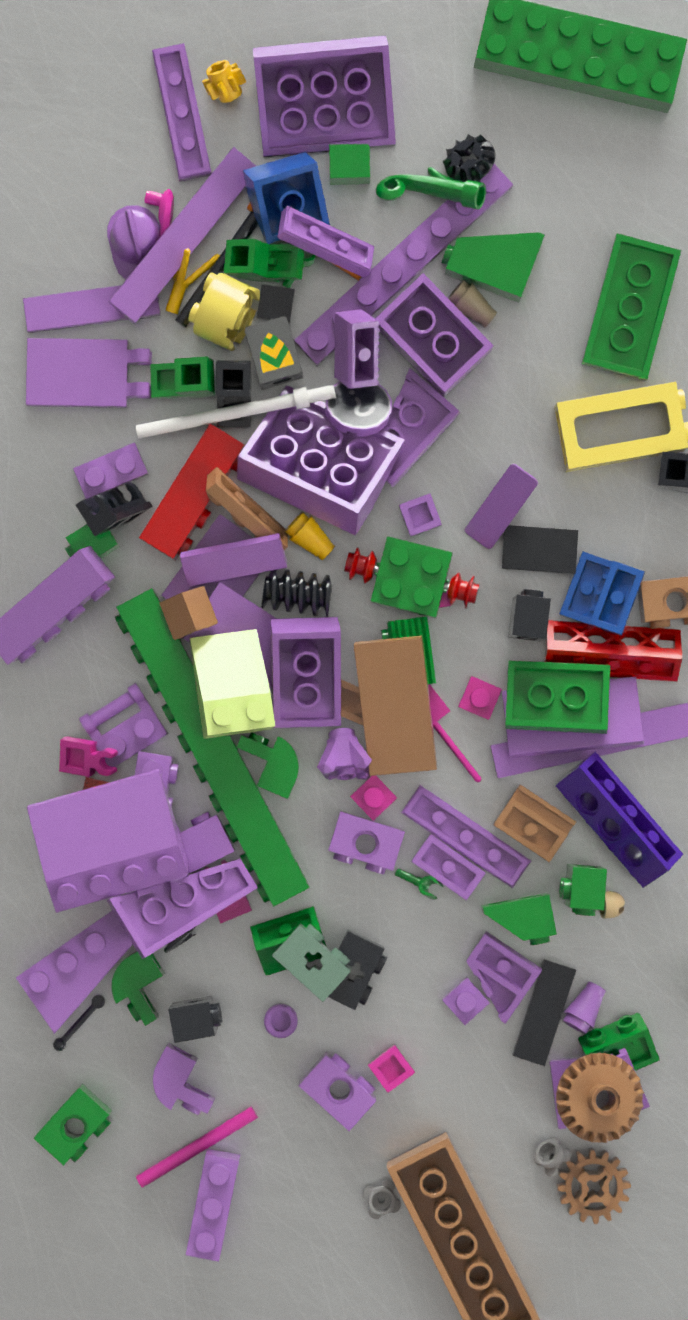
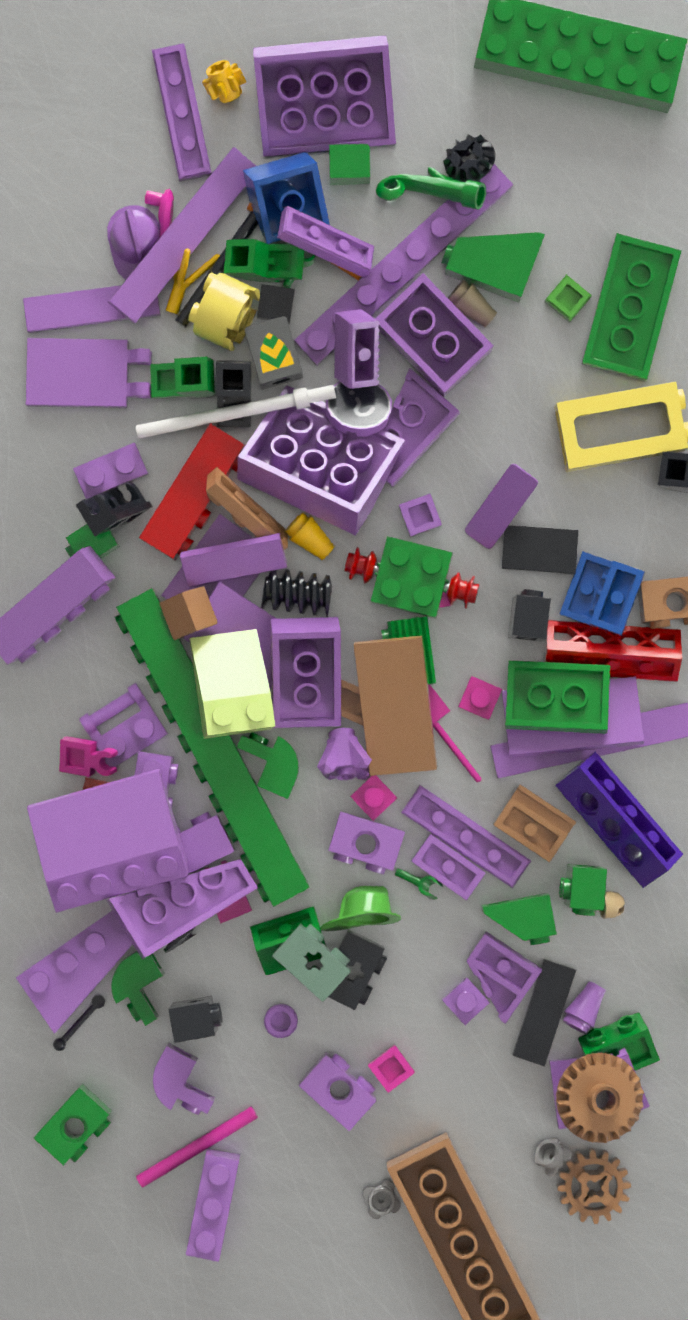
none -> bright green piece [320,886,401,932]
none -> bright green tile [544,274,592,323]

